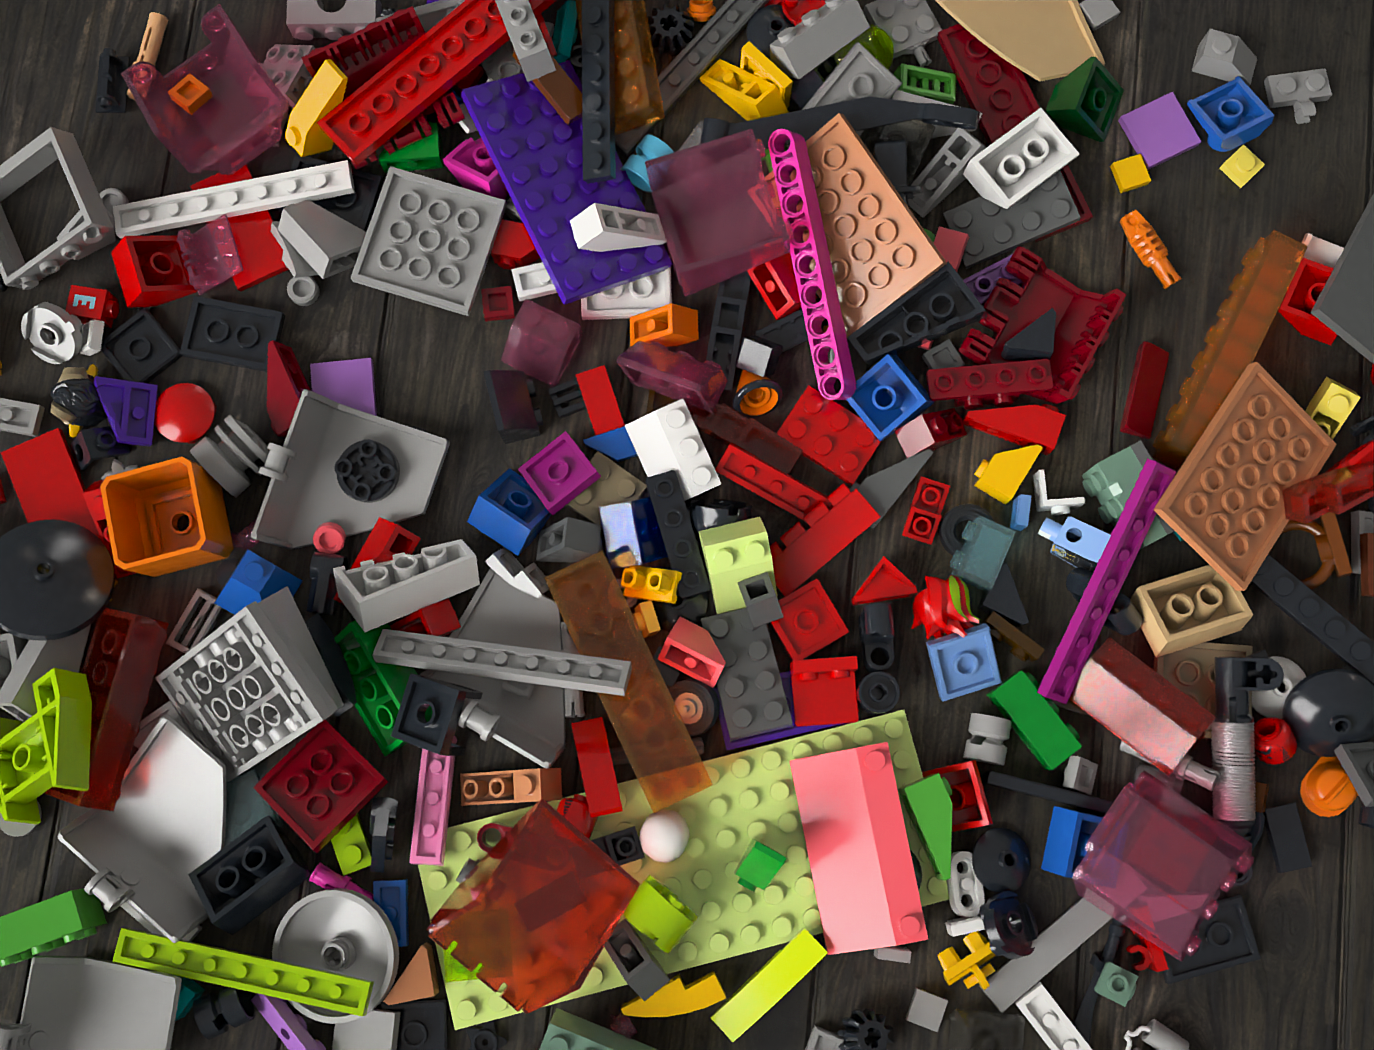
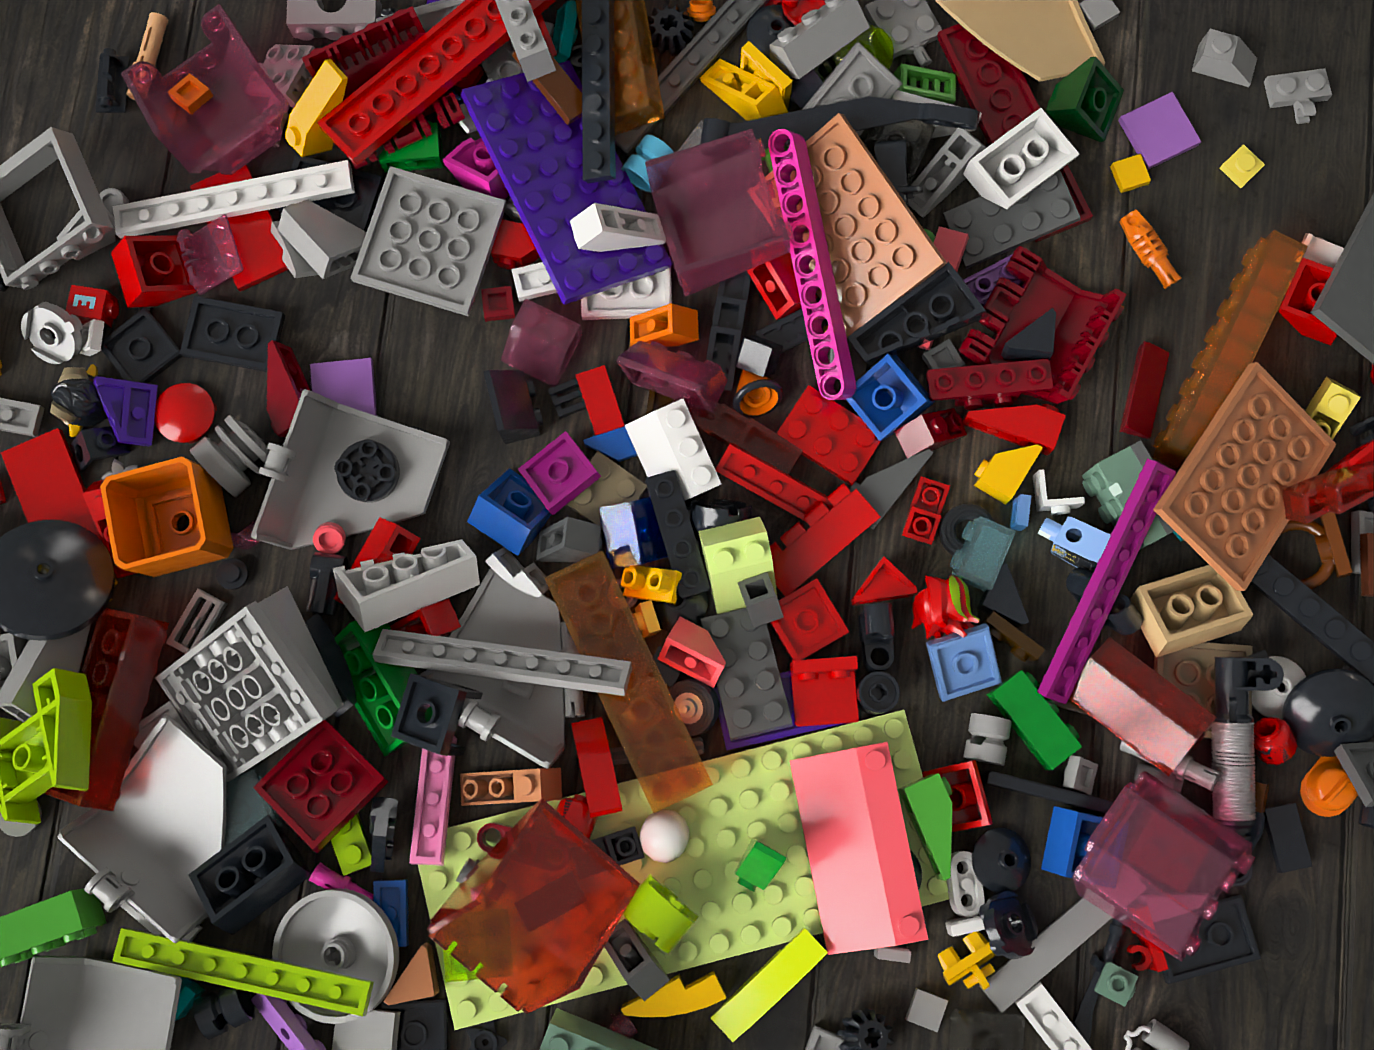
blue slope [214,549,302,615] -> none
light grey tile [287,276,319,306] -> none
blue slope [1187,76,1274,152] -> none

